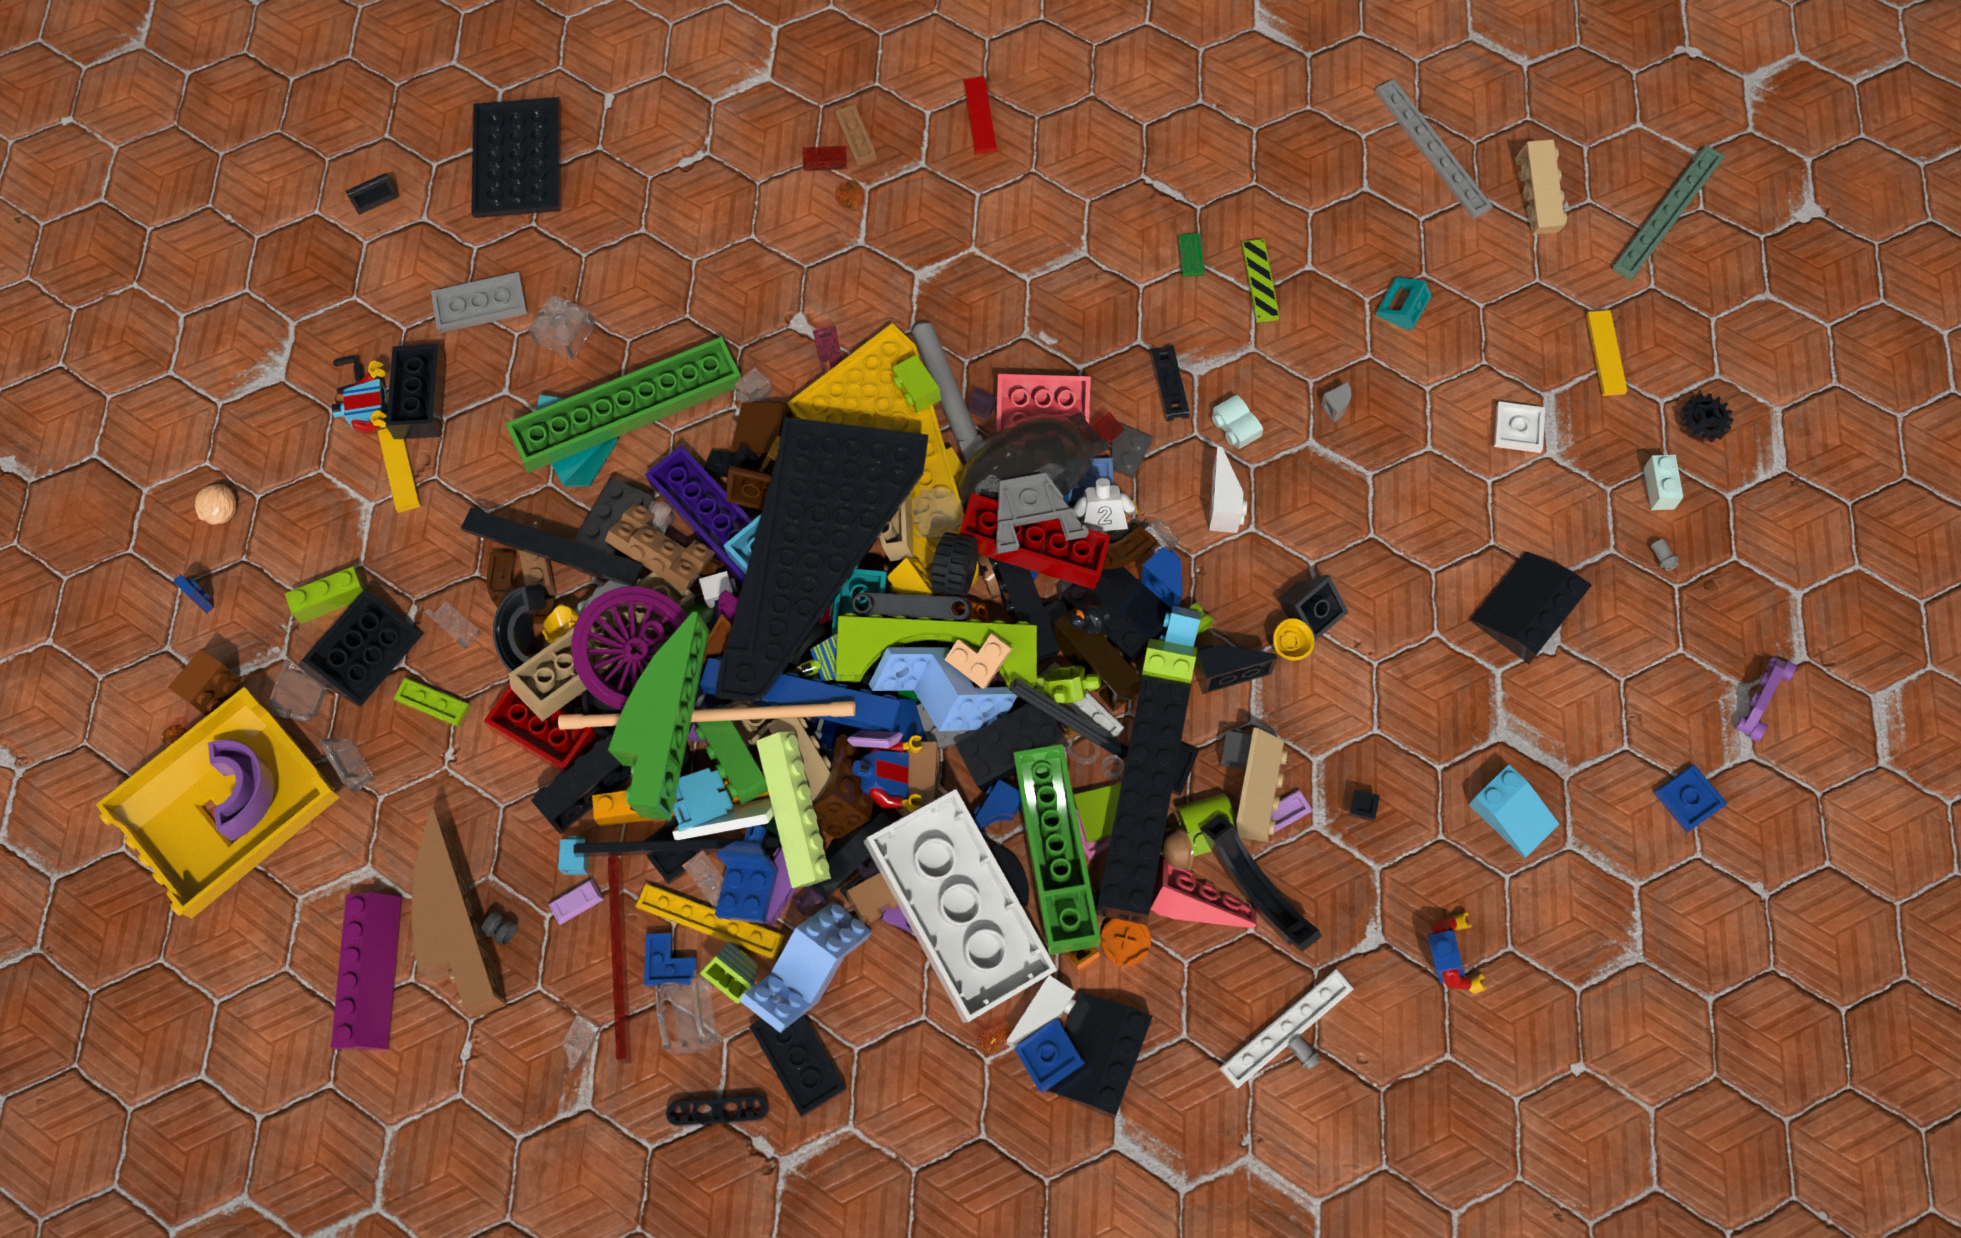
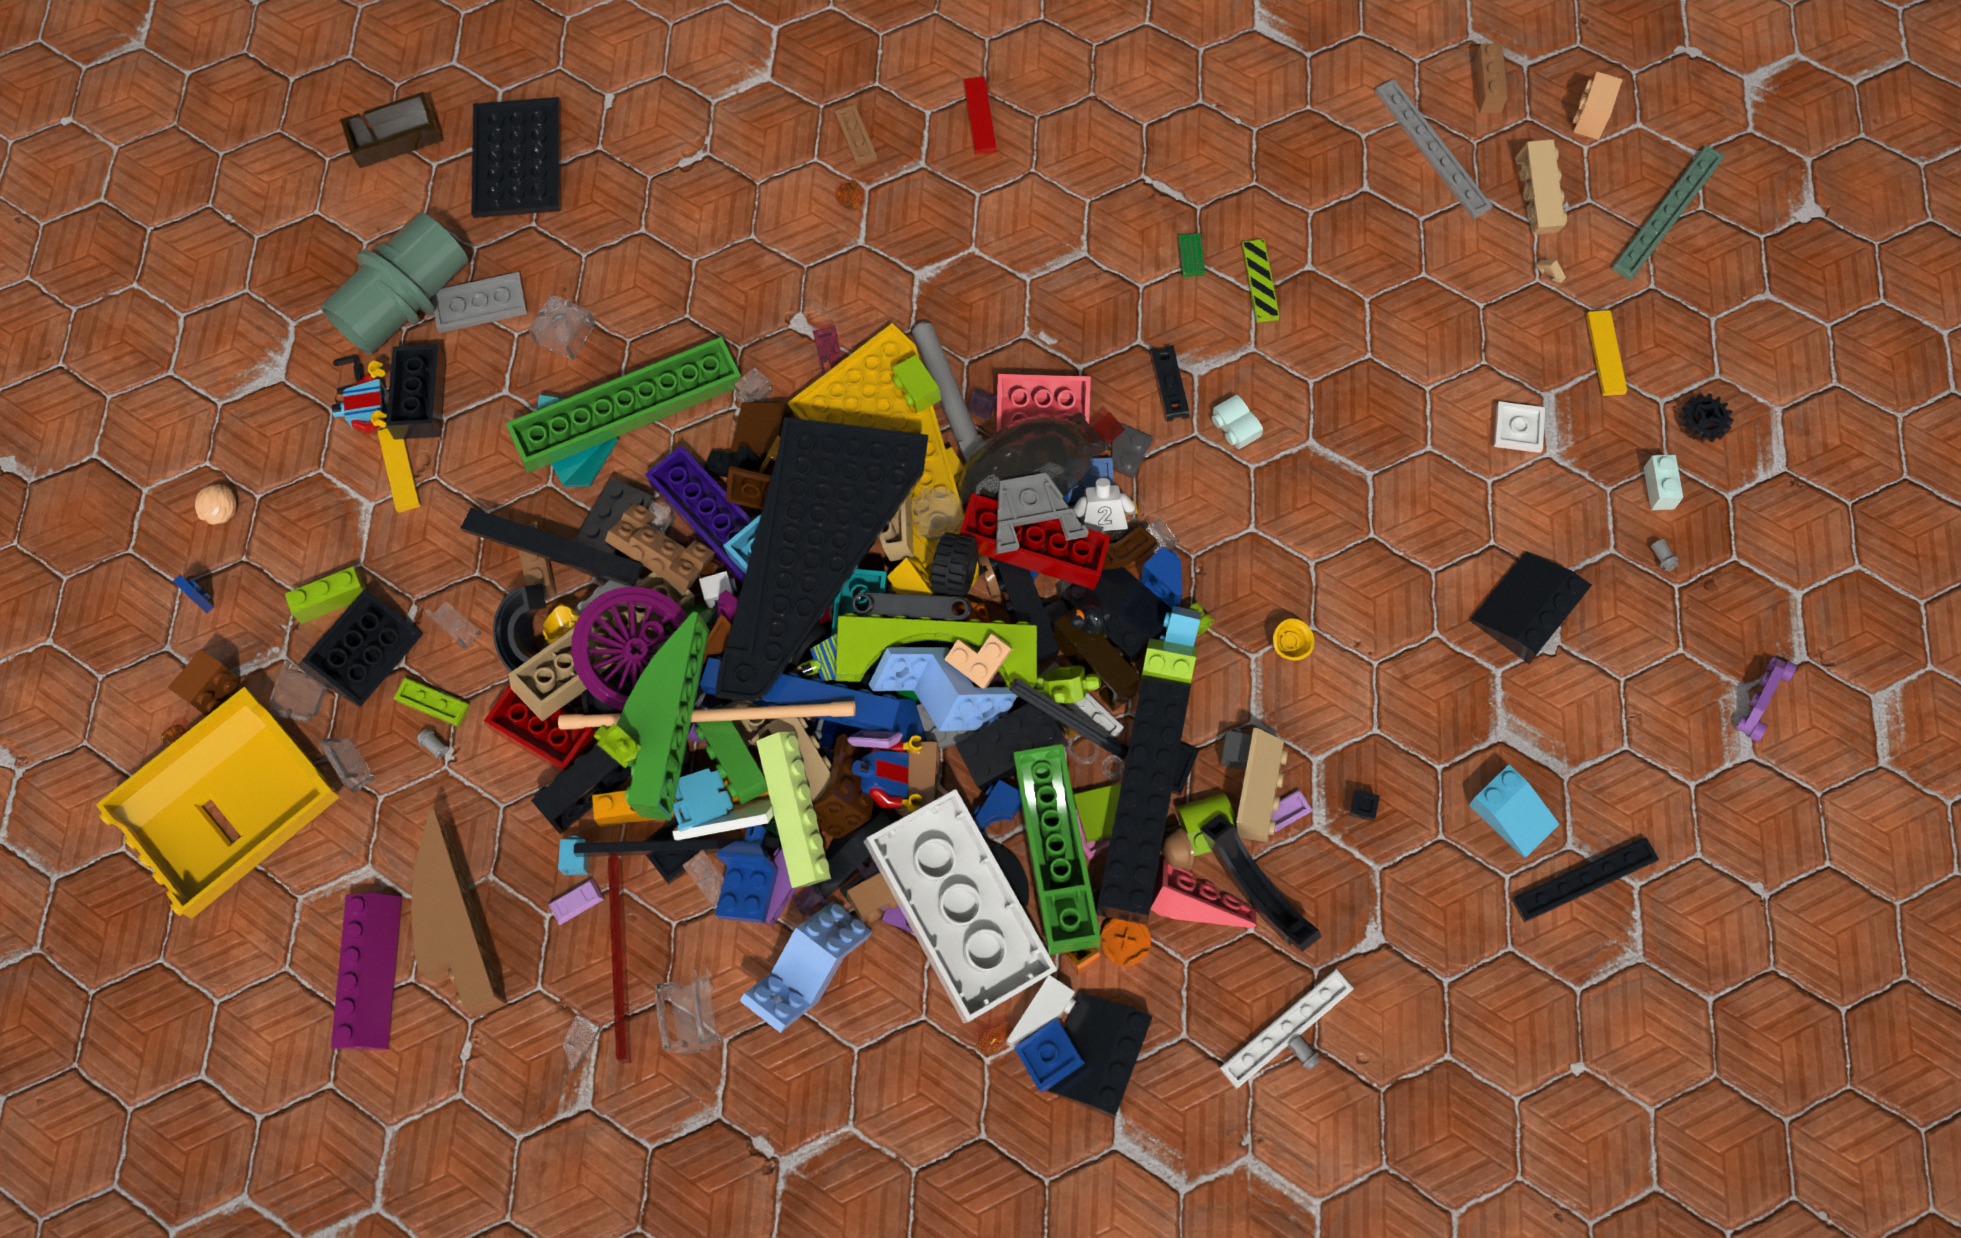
medium lavender brick [208,740,274,841] -> none
black tile [345,173,399,215] -> none
dark grey wheel [481,911,517,946] -> none
reddish brown plate [486,552,556,624] -> none
yellow tile [635,883,785,961] -> none
blue plate [644,933,697,987] -> none
black beam [666,1096,770,1127] -> none
lime torso [700,942,757,1004] -> none
black plate [749,1015,847,1118] -> none
clear red plate [803,146,847,171] -> none
black slope [1194,645,1277,695] -> none
white slope [1209,447,1247,533] -> none
black slope [1278,575,1348,641] -> none
light grey brick [1321,382,1351,423] -> none
teal tile [1376,277,1432,330] -> none
torso [1428,913,1487,994] -> none
blue tile [1654,764,1728,833] -> none
none -> sand green piece [320,212,468,355]
none -> dark brown piece [340,92,442,168]
none -> light grey pin [417,729,449,759]
none -> lime hips [594,723,641,768]
none -> medium nougat brick [1475,43,1508,113]
none -> black tile [1512,837,1659,923]
none -> tan tile [1536,260,1566,283]
none -> light nougat brick [1573,72,1623,140]

